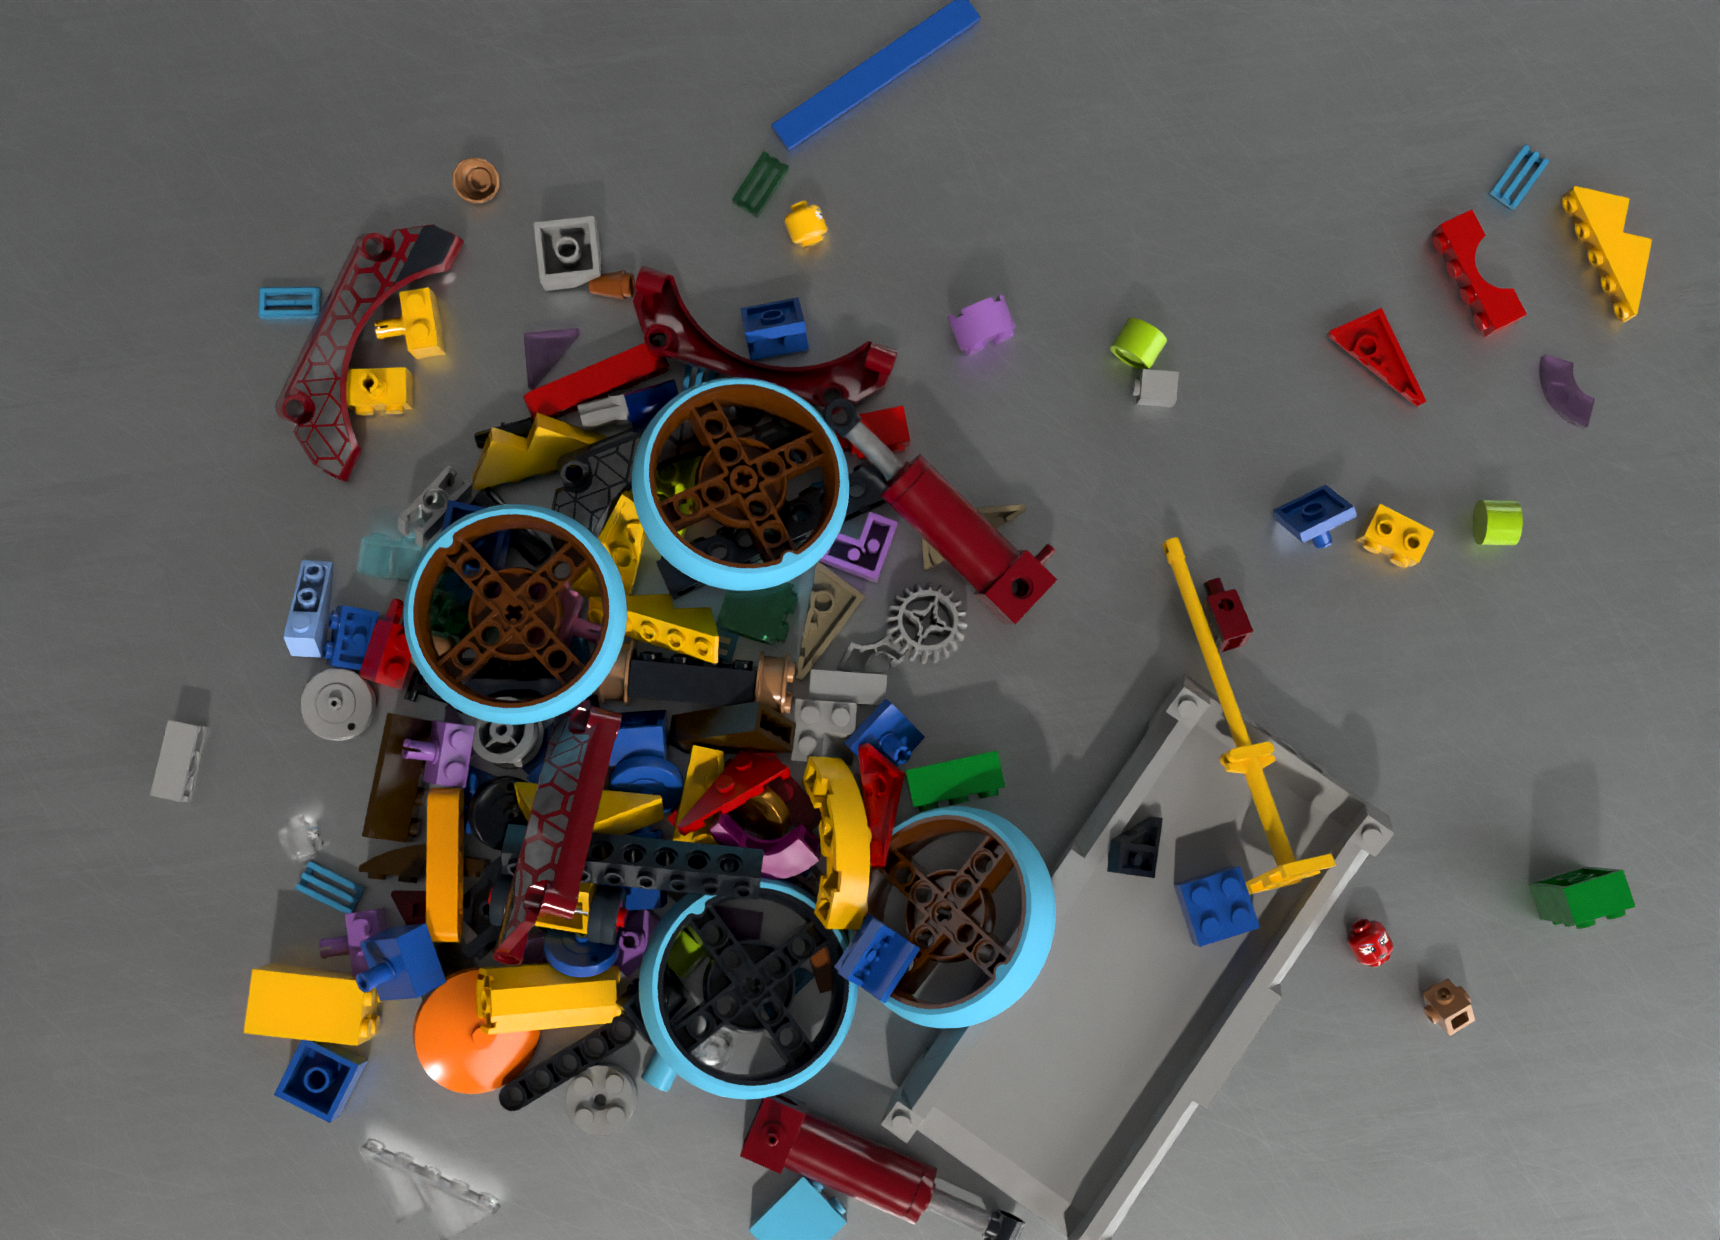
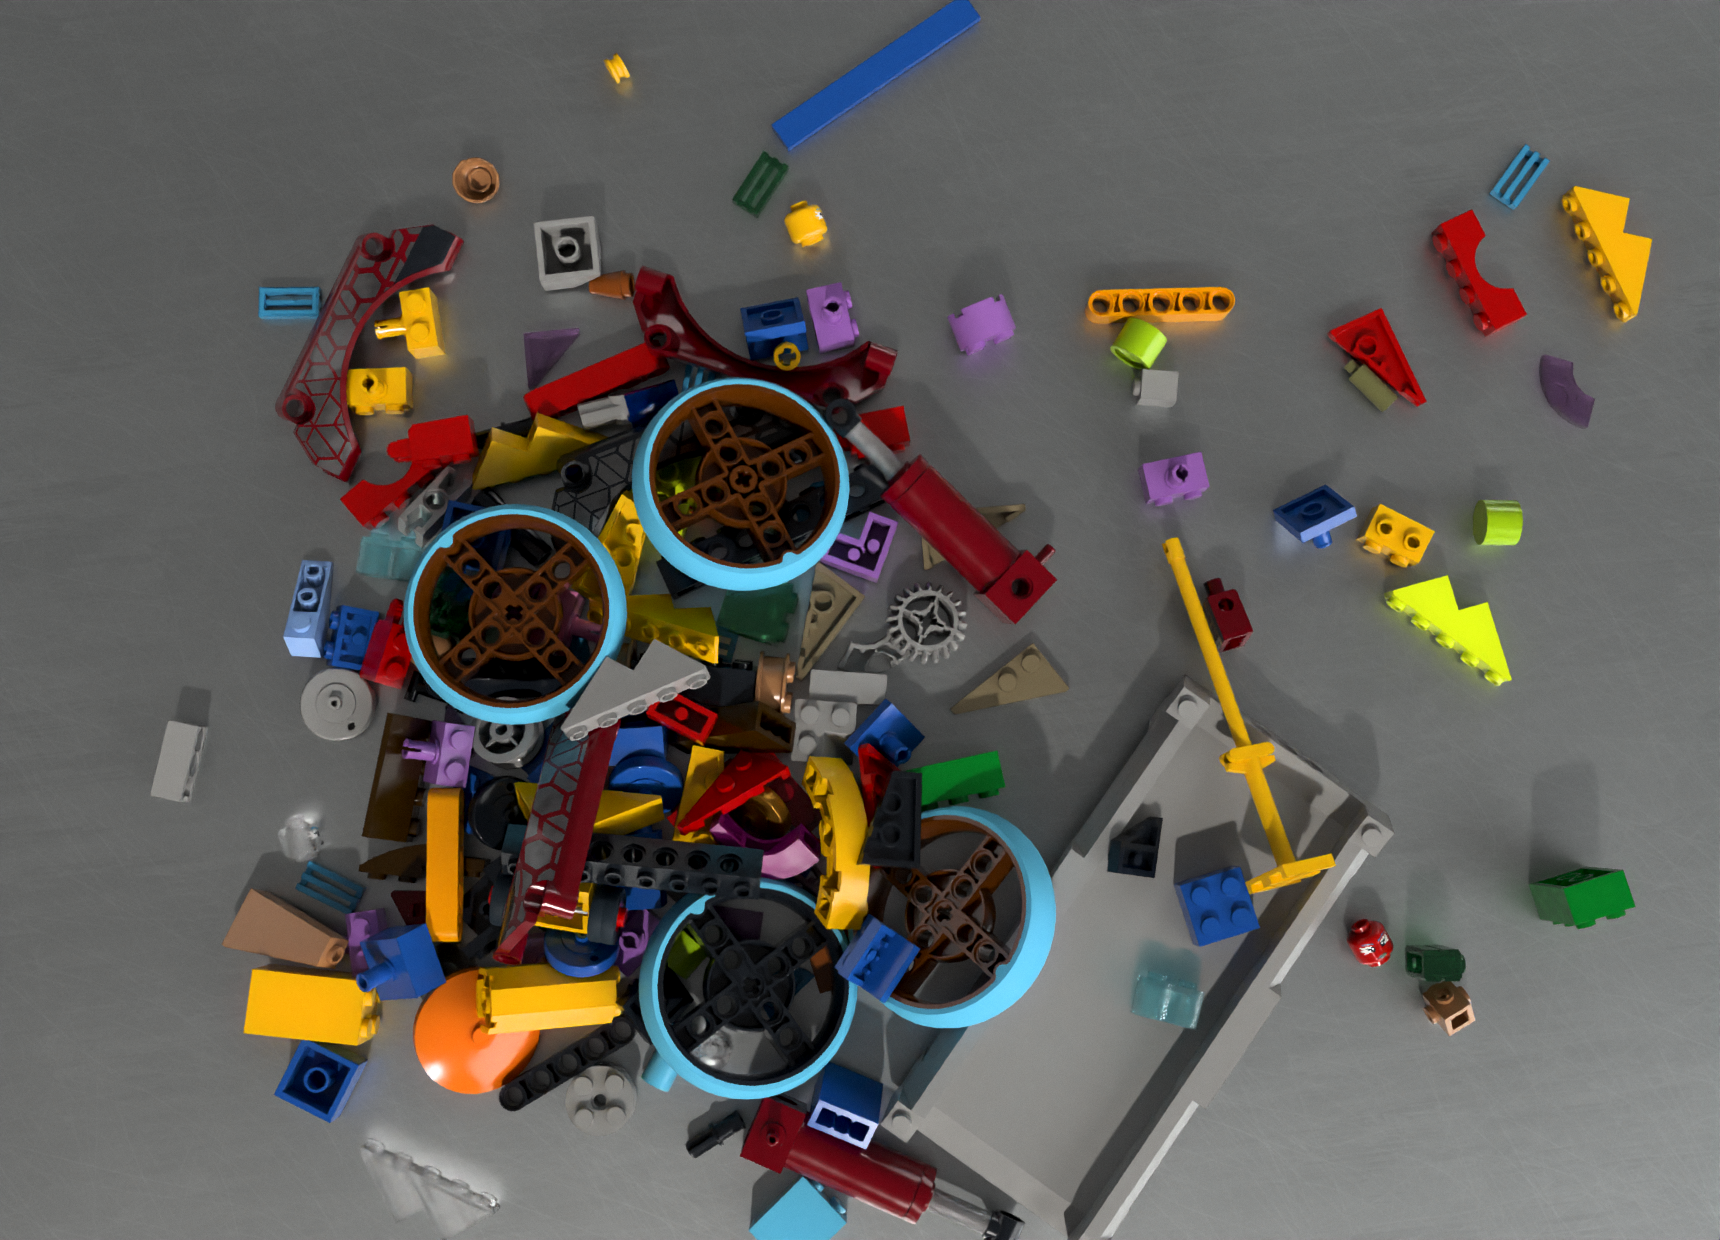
none -> medium nougat slope [222,888,349,969]
none -> red arch [340,461,456,531]
none -> red hinge [386,415,479,470]
none -> light grey slope [560,639,711,741]
none -> yellow bush [603,53,630,84]
none -> red brick [646,693,718,746]
none -> black axle [685,1110,746,1158]
none -> yellow bush [773,342,801,371]
none -> medium lavender brick [806,282,859,354]
none -> blue brick [807,1062,883,1149]
none -> black wing [856,771,922,869]
none -> dark tan wing [950,643,1070,715]
none -> light orange beam [1085,287,1235,324]
none -> clear light blue brick [1131,971,1205,1030]
none -> medium lavender brick [1138,452,1210,507]
none -> olive cylinder [1344,359,1398,412]
none -> neon yellow slope [1384,575,1512,686]
none -> clear green brick [1405,945,1466,982]

